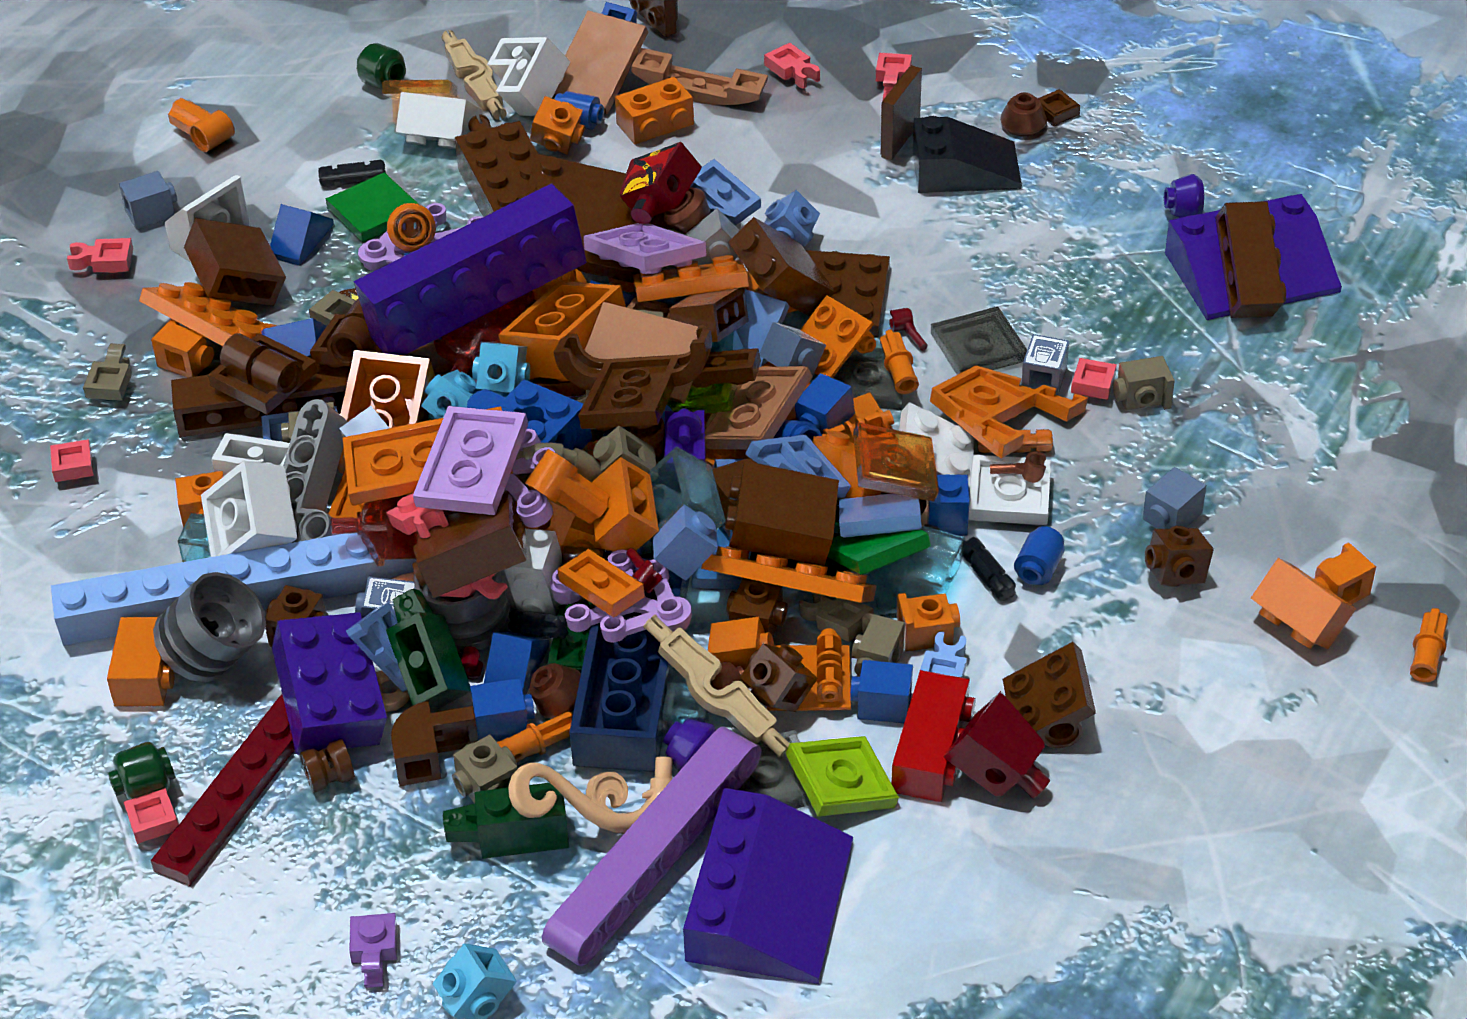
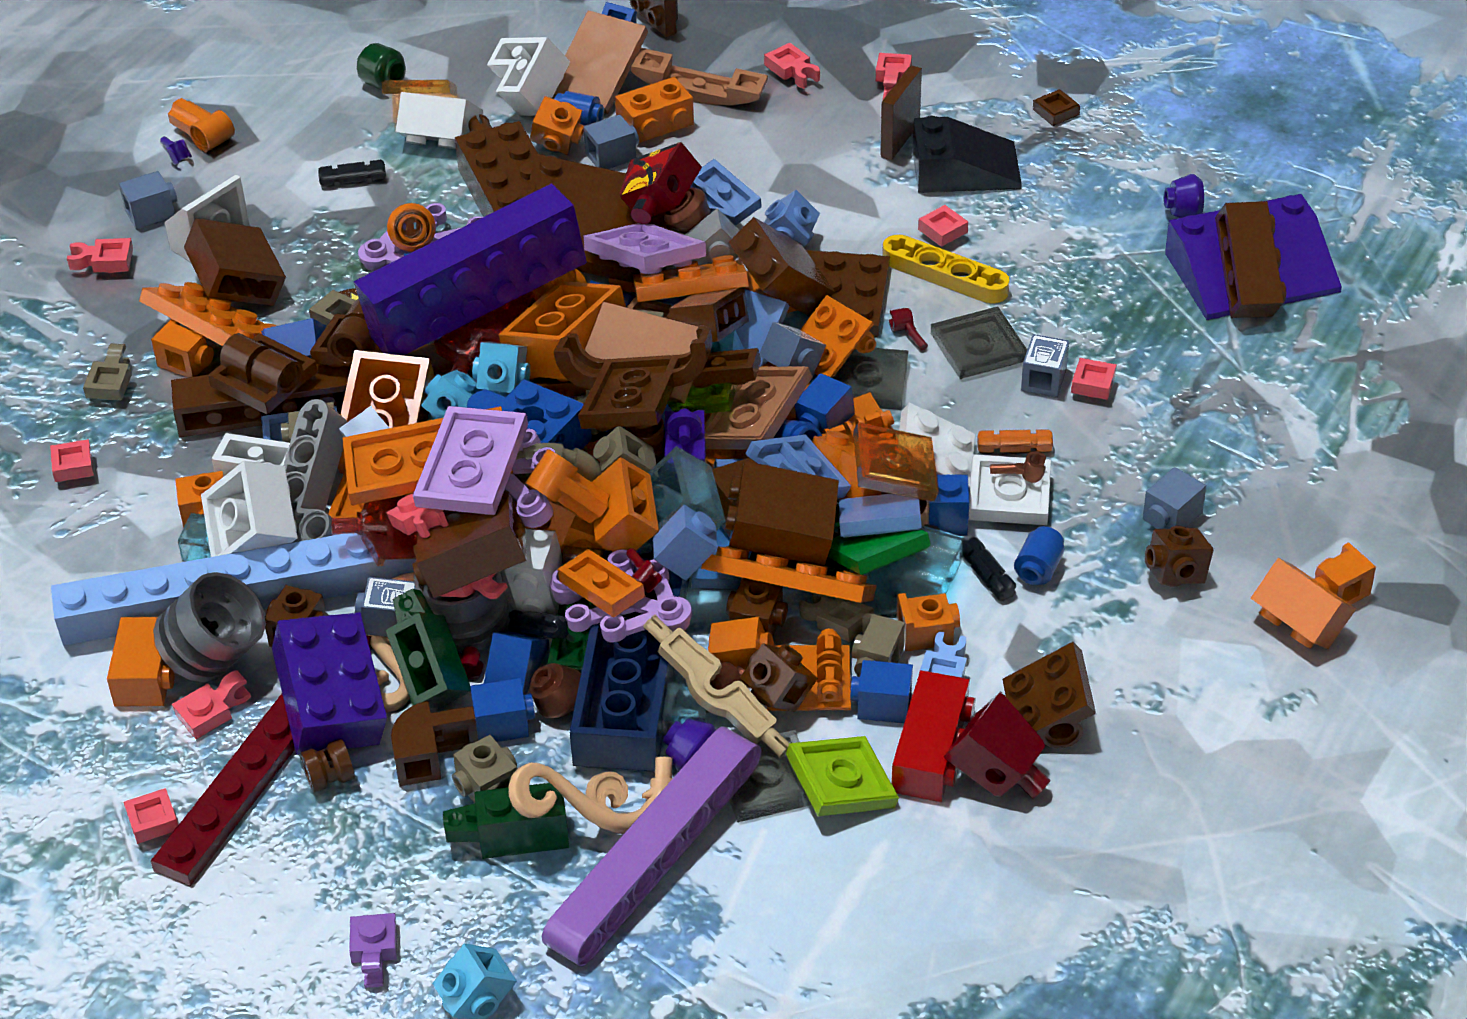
dark green head [107,742,176,800] -> none
blue slope [270,204,334,266] -> none
green tile [325,172,418,243] -> none
medium blue wing [346,602,407,692] -> none
tan piece [442,30,507,120] -> none
orange axle [497,712,573,762] -> none
dark purple slope [683,788,853,985] -> none
orange axle [880,329,919,395] -> none
orange wing [930,365,1088,458] -> none
copper cone [1000,92,1047,136] -> none
dark tan brick [1113,356,1175,410] -> none
orange axle [1410,608,1448,682] -> none
none -> dark purple hand [160,136,192,165]
none -> coral plate [172,670,251,739]
none -> sand blue brick [583,115,639,169]
none -> yellow beam [882,235,1010,304]
none -> coral plate [918,205,968,247]

